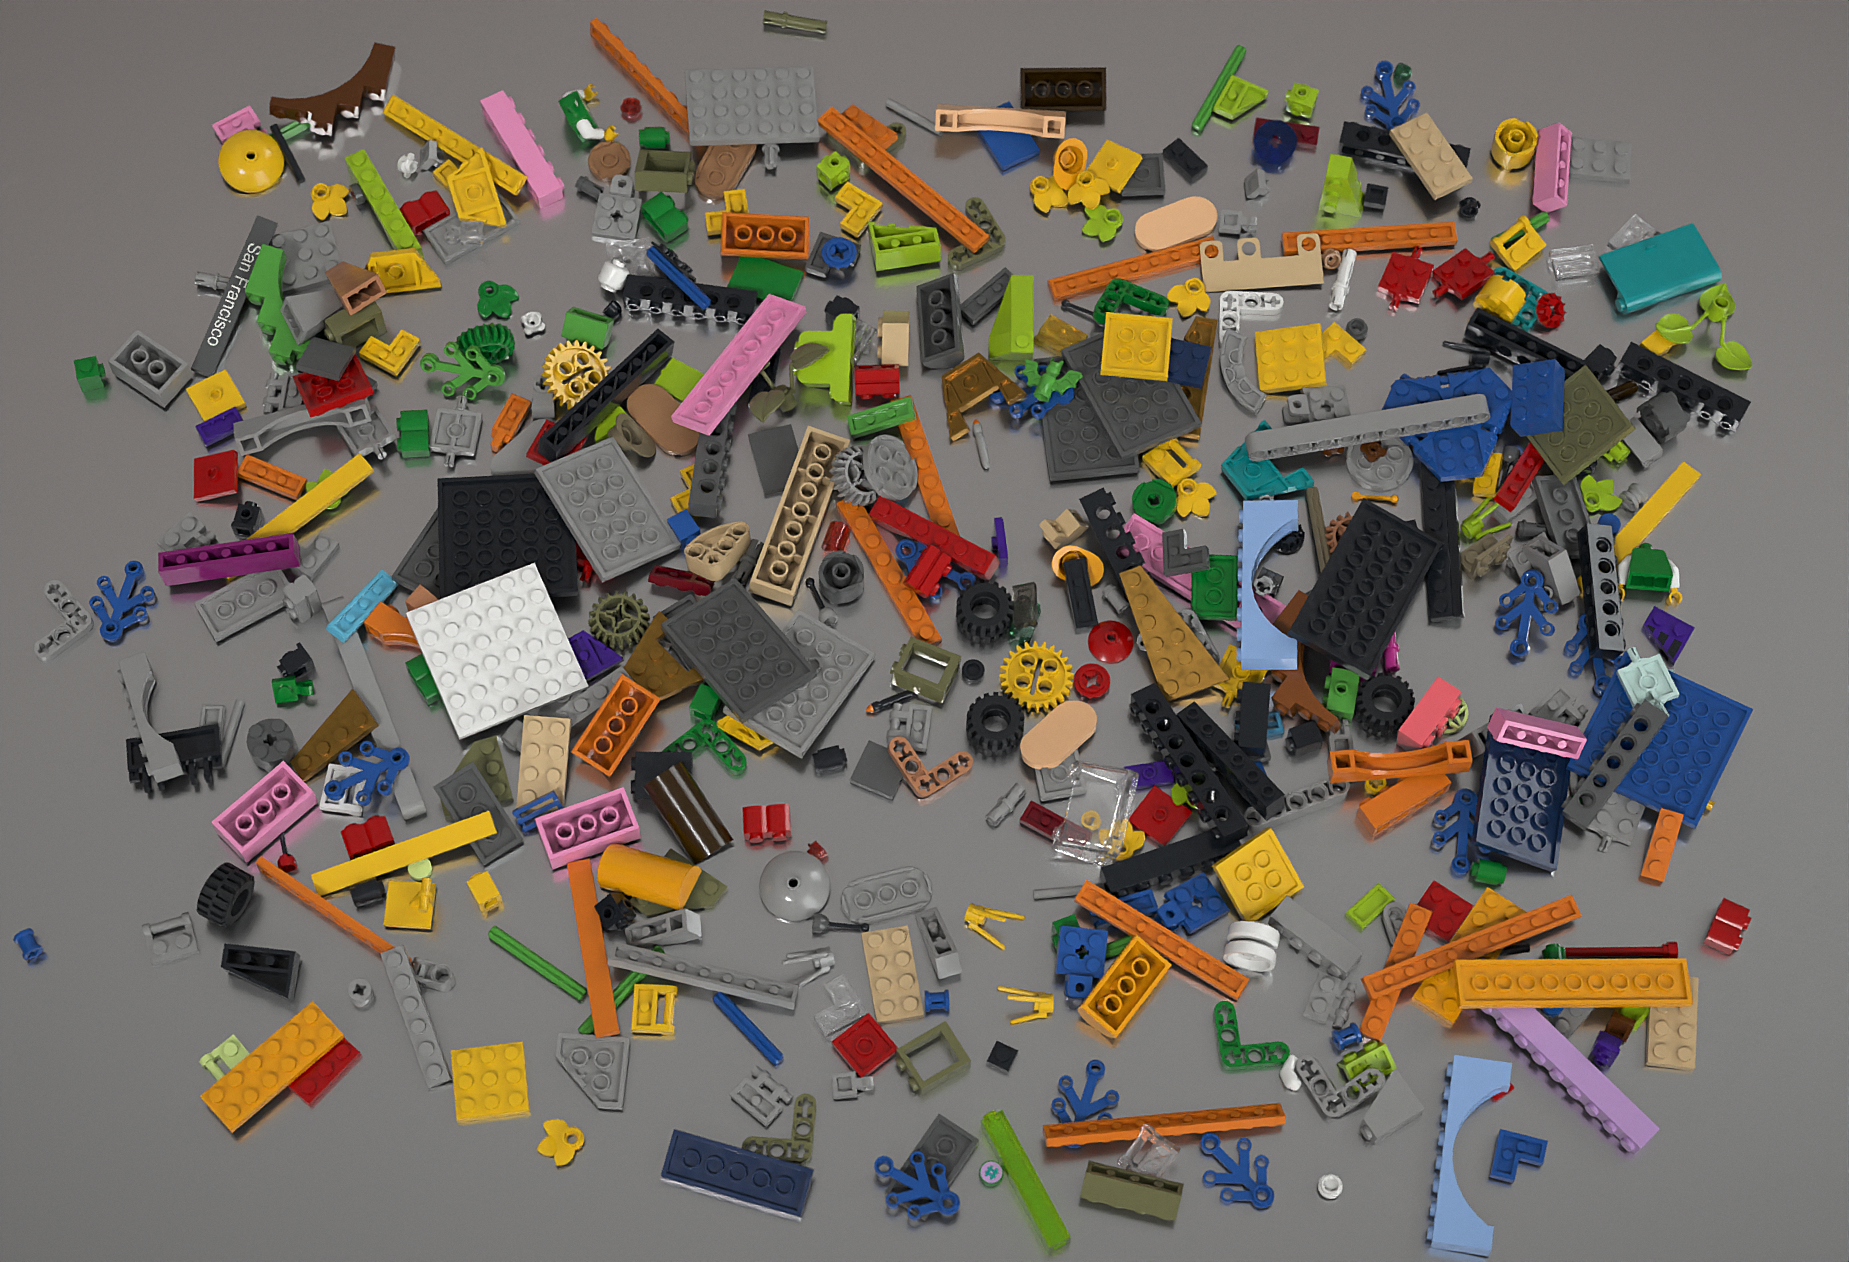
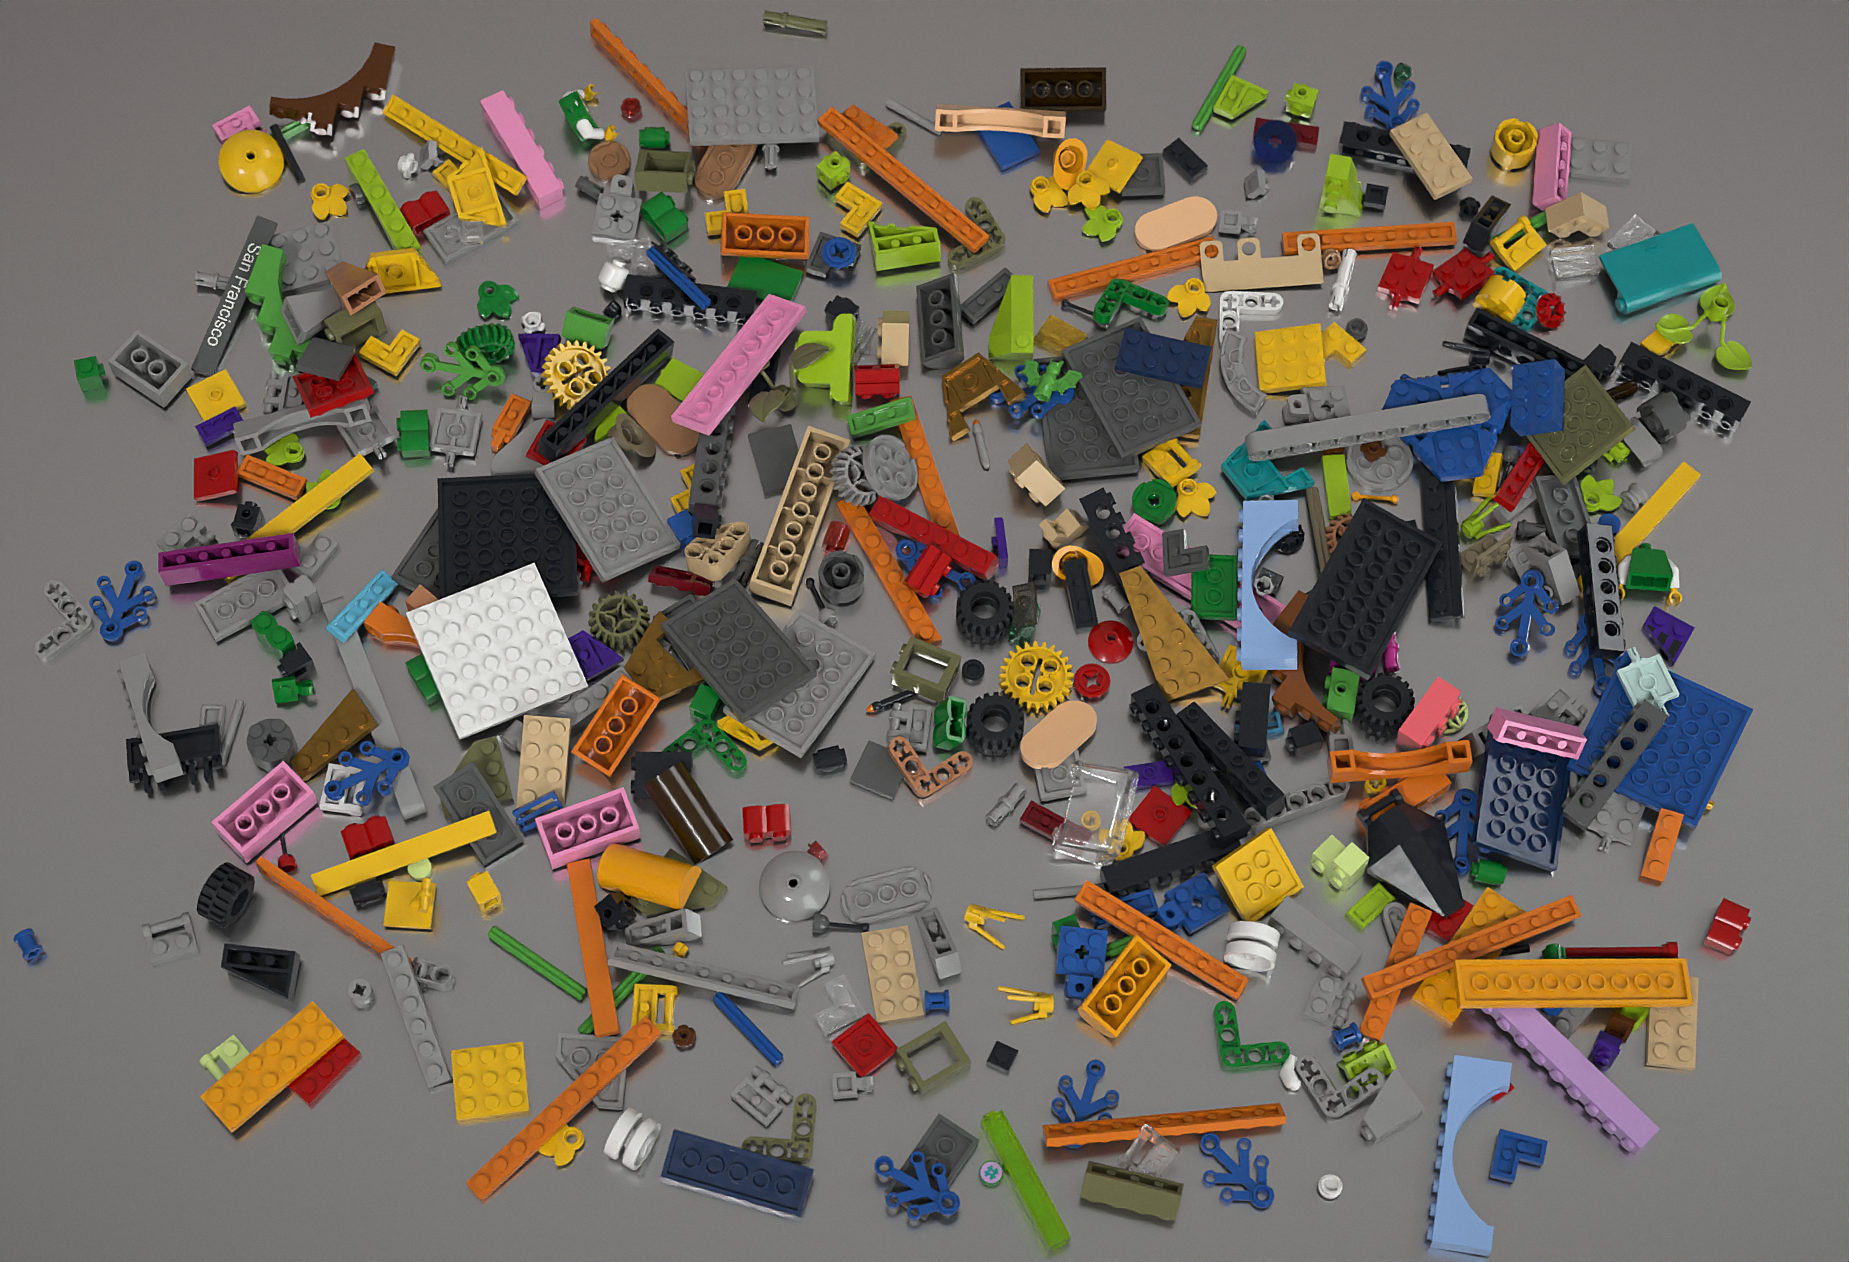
yellow plate [1100,312,1173,381] -> none
none -> green brick [251,610,297,659]
none -> lime plate [264,433,305,465]
none -> orange plate [466,1016,662,1202]
none -> dark purple wing [518,334,561,377]
none -> white wheel [604,1107,661,1170]
none -> yellow piece [672,941,689,957]
none -> reddish brown plate [672,1025,696,1048]
none -> black brick [692,503,722,540]
none -> green brick [933,696,967,750]
none -> tan brick [1007,443,1065,507]
none -> black brick [1028,549,1052,585]
none -> yellowish green brick [1310,835,1369,892]
none -> lime tile [1321,454,1352,519]
none -> black windscreen [1356,788,1464,919]
none -> black slope [1463,195,1511,252]
none -> tan brick [1545,192,1609,238]

